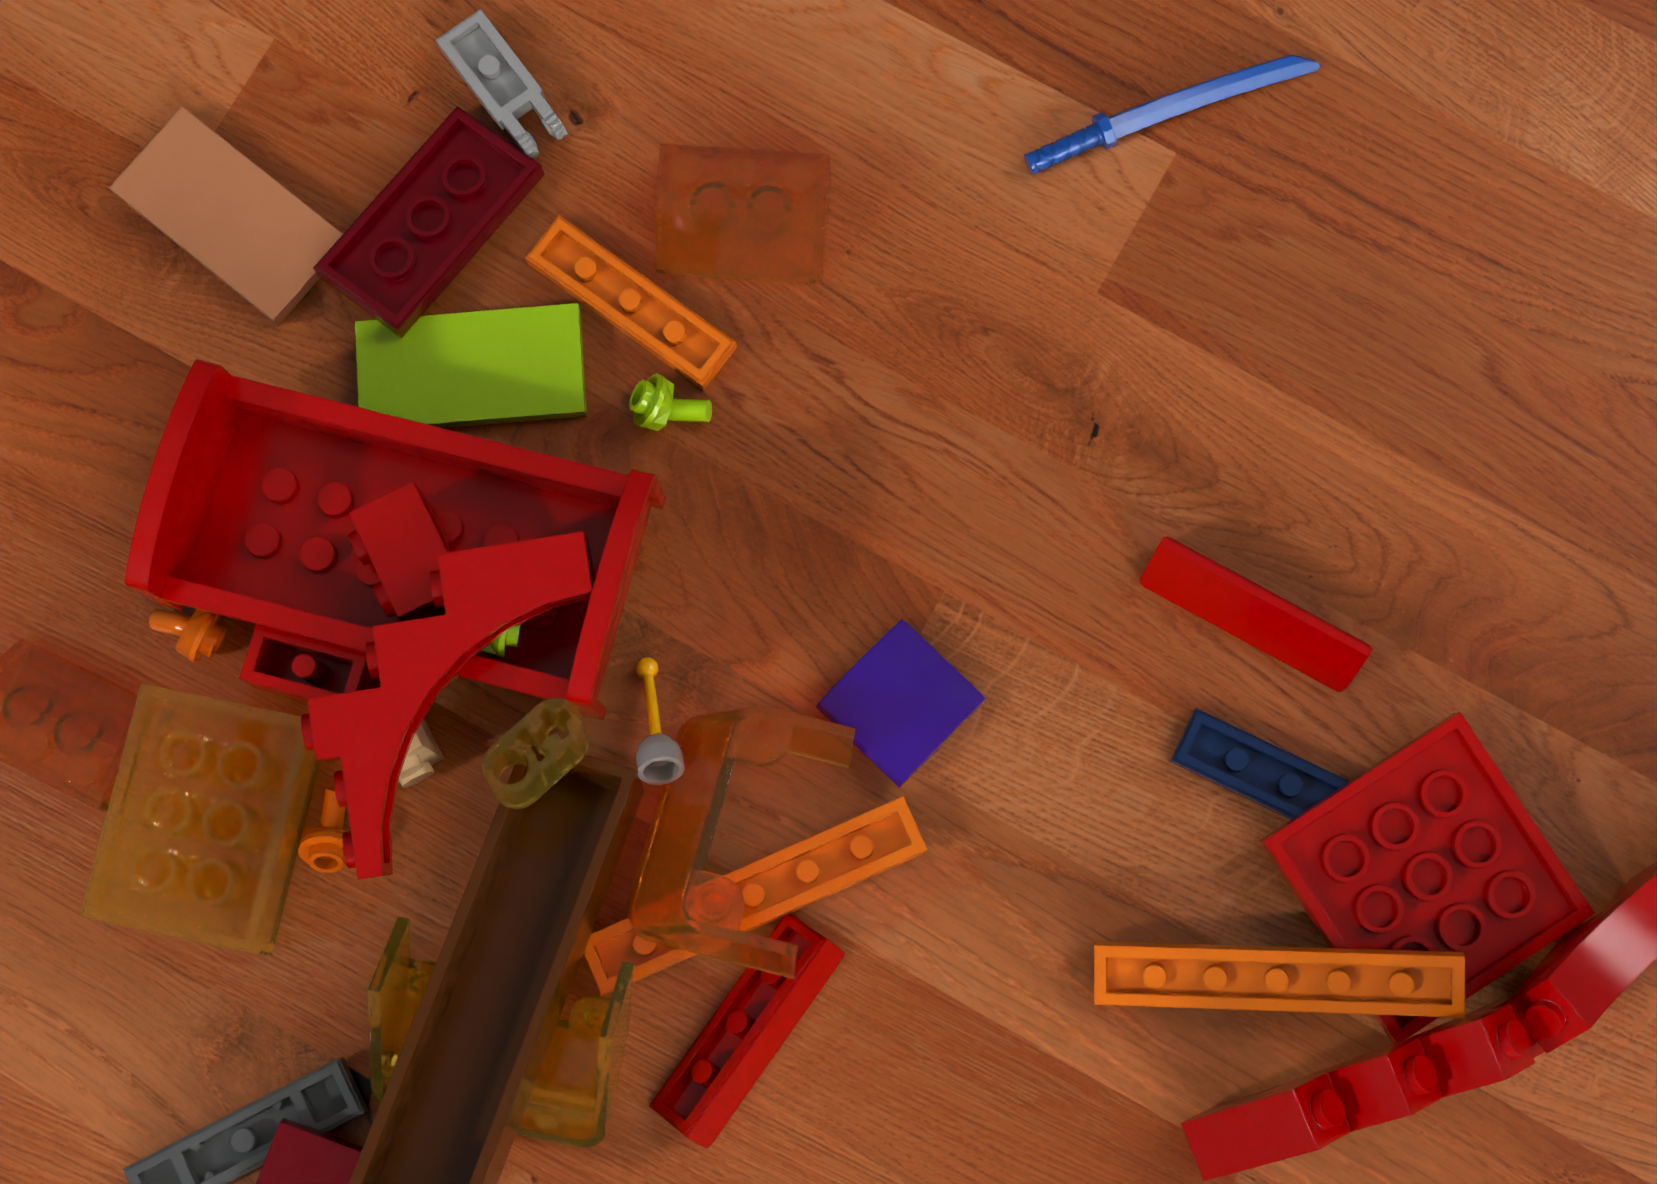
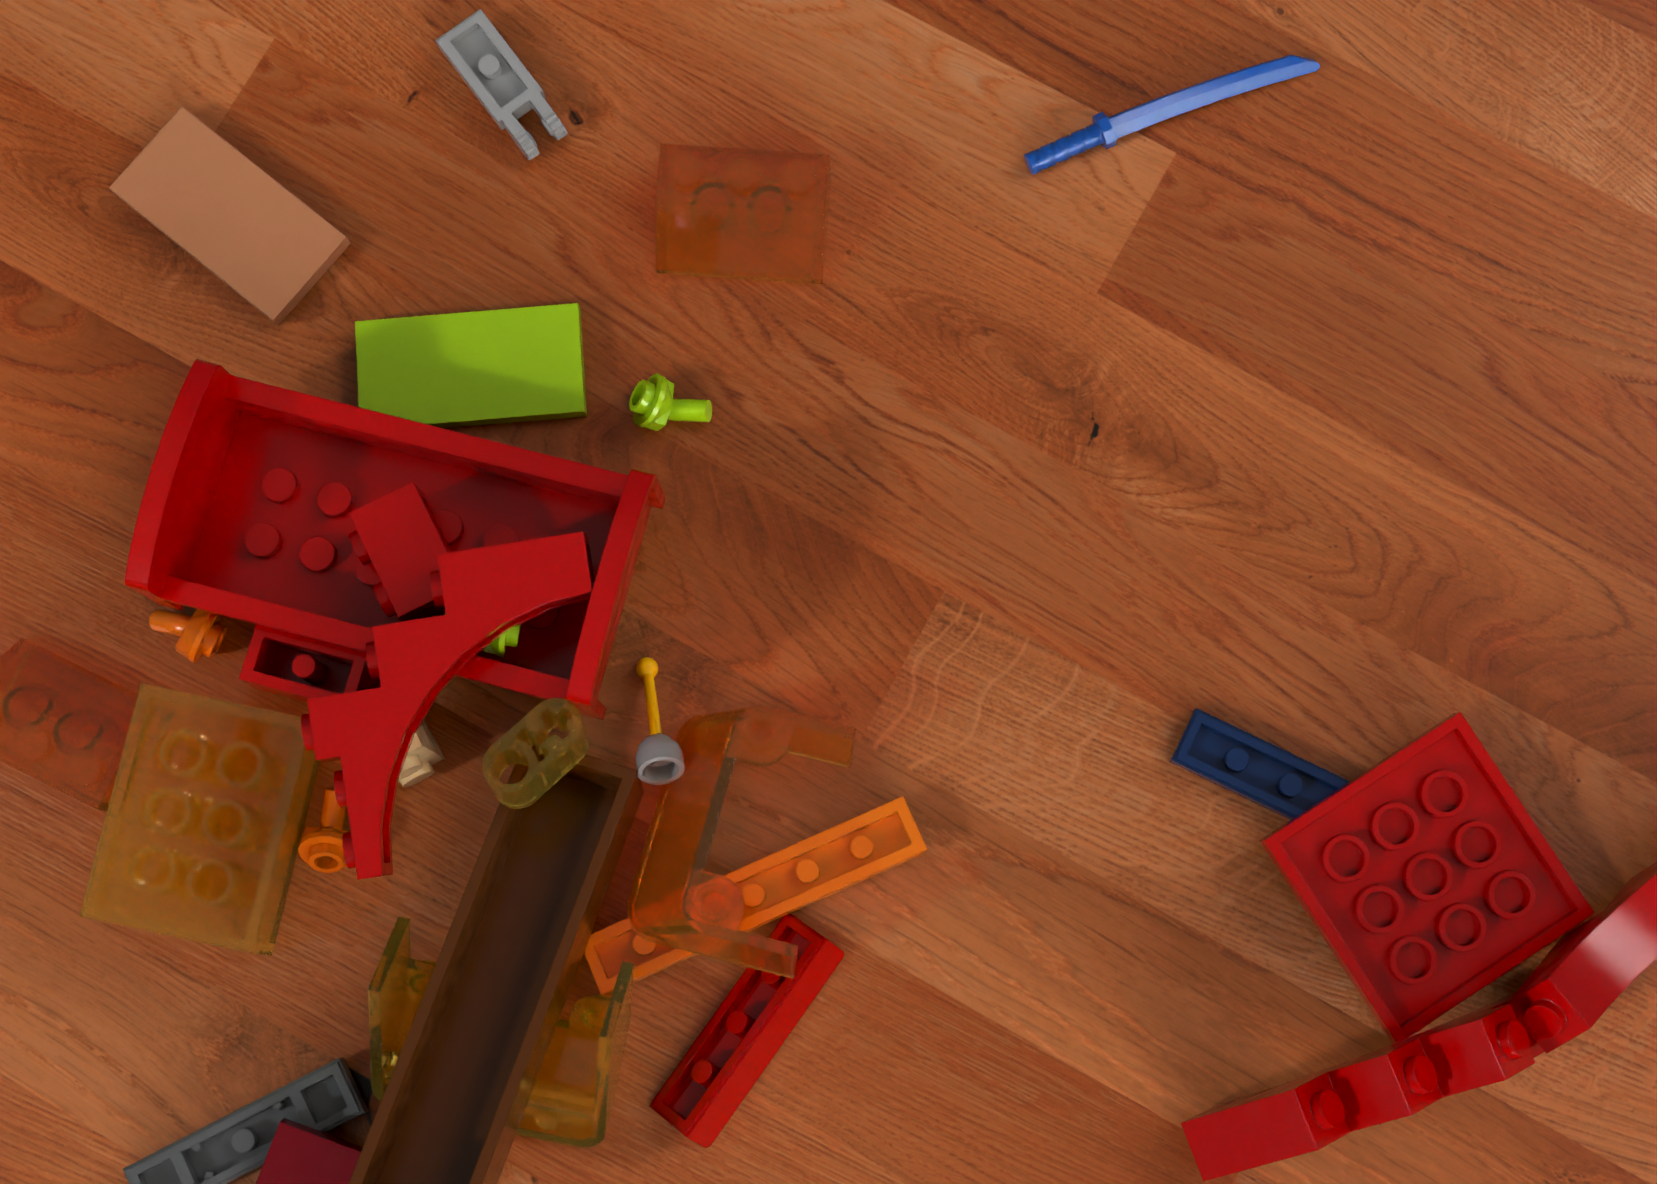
dark red tile [313,106,545,338] -> none
orange tile [525,215,737,391] -> none
dark purple slope [816,619,986,788] -> none
orange plate [1094,941,1465,1018] -> none
red slope [1140,536,1373,692] -> none

